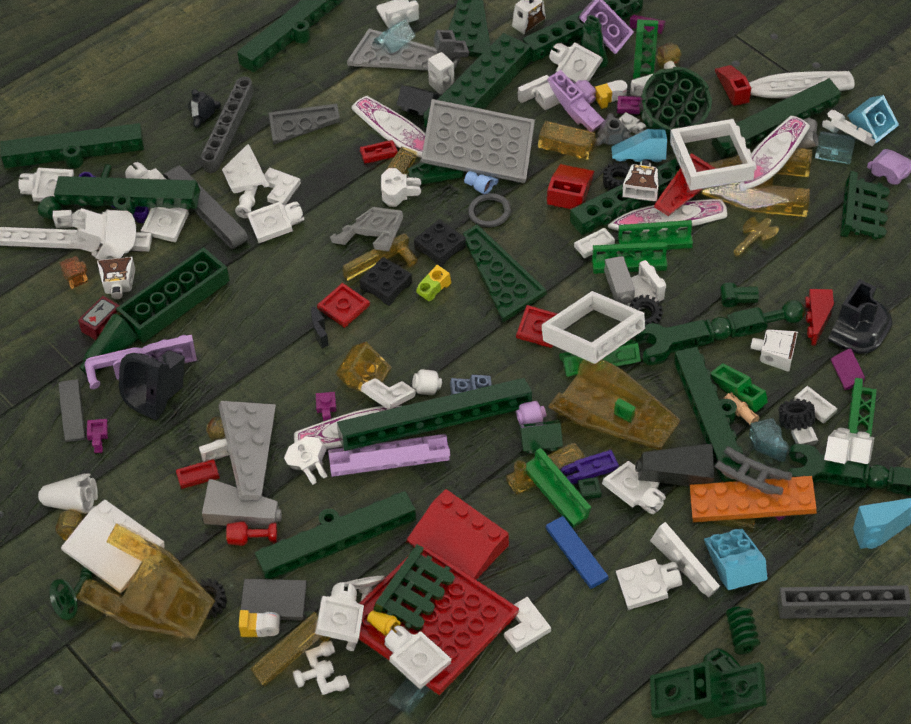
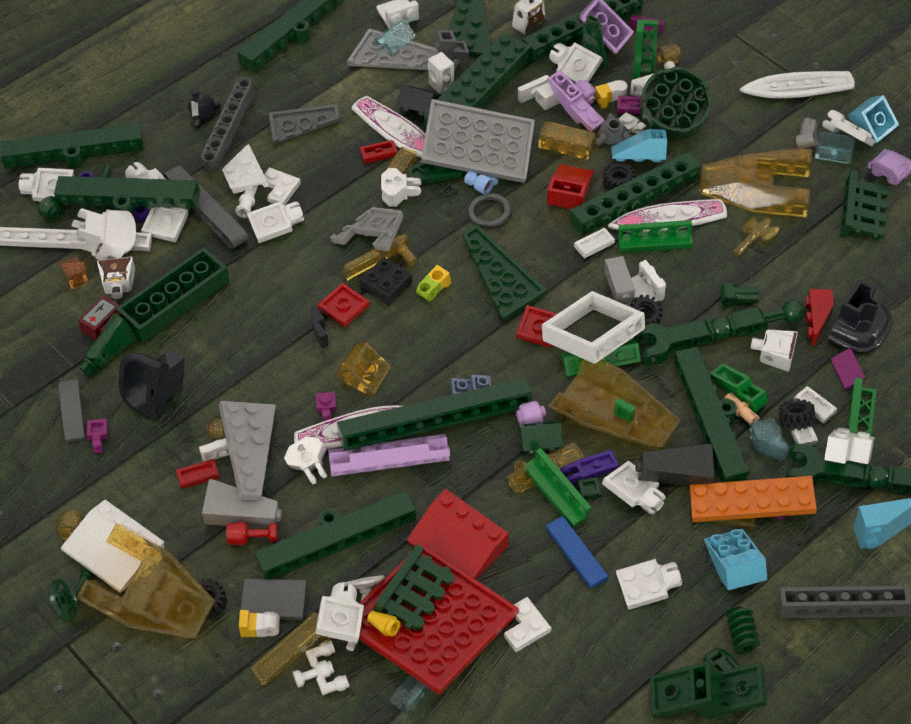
white cone [38,473,98,514] -> none
white plate [53,210,85,228] -> none
lavender plate [85,335,197,389] -> none
white plate [361,378,416,410] -> none
white plate [384,625,451,689] -> none
white head [412,369,442,395] -> none
black brick [414,219,466,267] -> none
green fence [592,242,667,274] -> none
torso [622,160,658,201] -> none
white wing [650,522,720,597] -> none
red wing [654,153,716,216] -> none
white window [670,119,757,191] -> none
dark green hinge [711,78,841,159] -> none
dark grey piece [714,446,792,495] -> none
red slope [715,65,751,106] -> none
white piece [740,116,810,191] -> none

